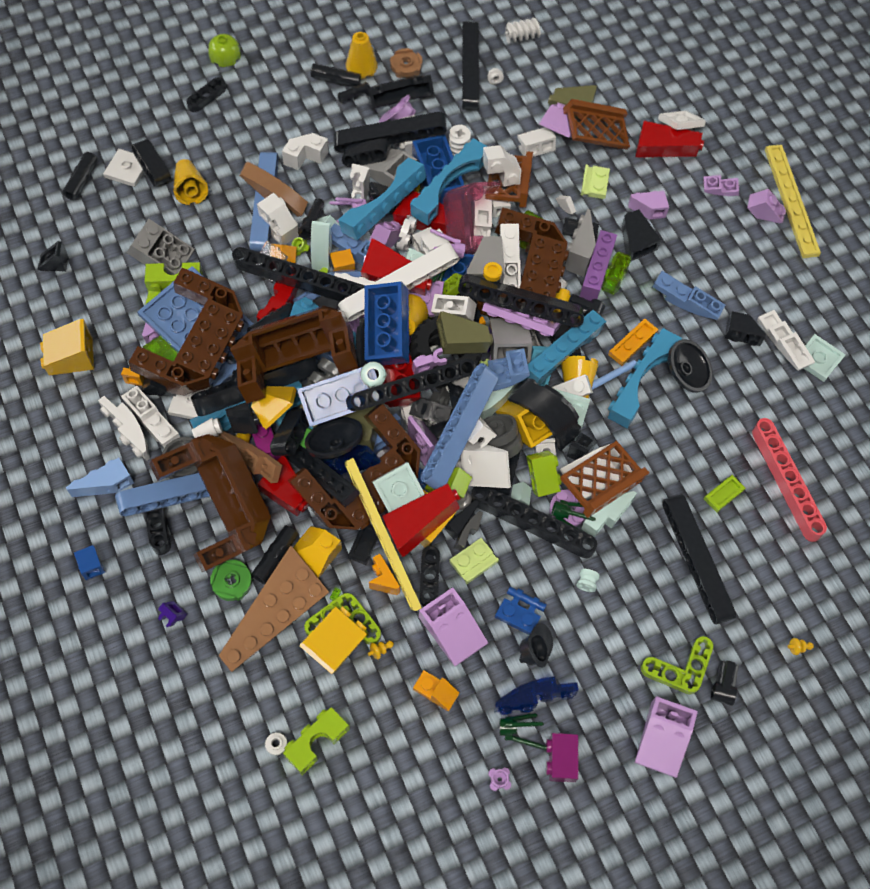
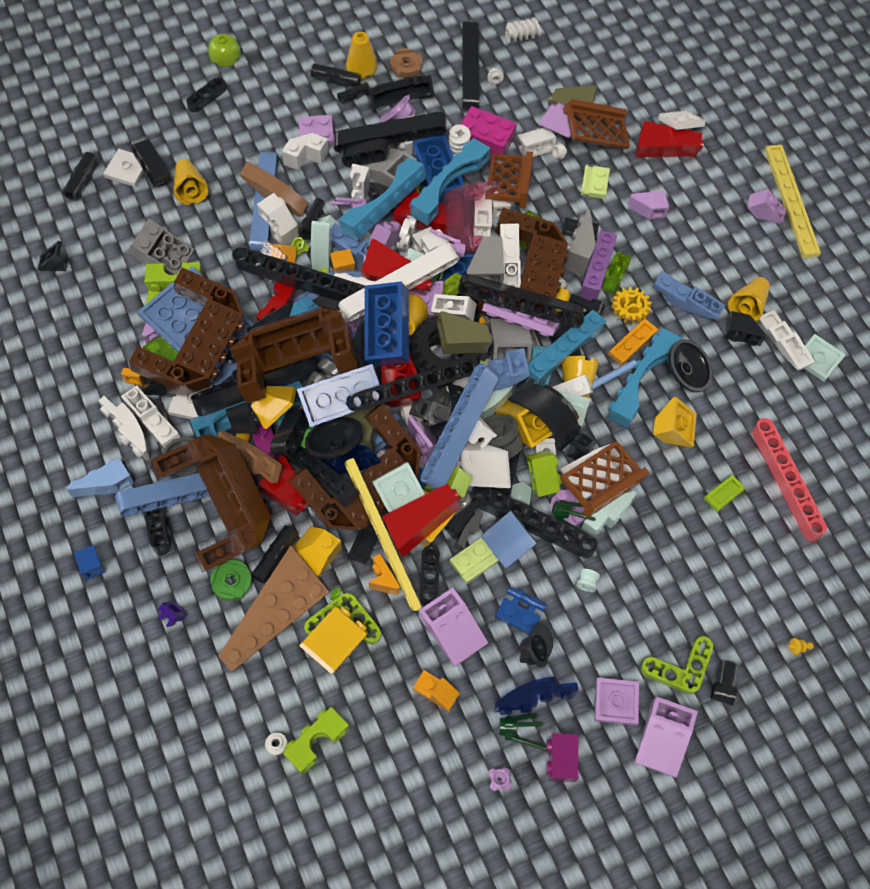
yellow slope [40,319,94,376] -> none
white cone [192,418,223,438] -> none
light aqua piece [360,362,387,388] -> none
yellow hair [368,641,394,660] -> none
lavender plate [412,348,447,374] -> none
white brick [483,145,521,186] -> none
yellow tile [483,262,502,282] -> none
white tile [556,195,576,214] -> none
black slope [622,209,661,263] -> none
black beam [662,494,736,625] -> none
lavender slope [704,175,739,196] -> none
none -> lavender plate [298,115,334,145]
none -> dark pink brick [460,106,517,156]
none -> medium blue slope [481,511,537,568]
none -> white plate [552,143,567,160]
none -> lavender plate [594,678,639,726]
none -> yellow gear [611,287,652,324]
none -> yellow slope [653,397,697,447]
none -> yellow cone [728,277,770,321]

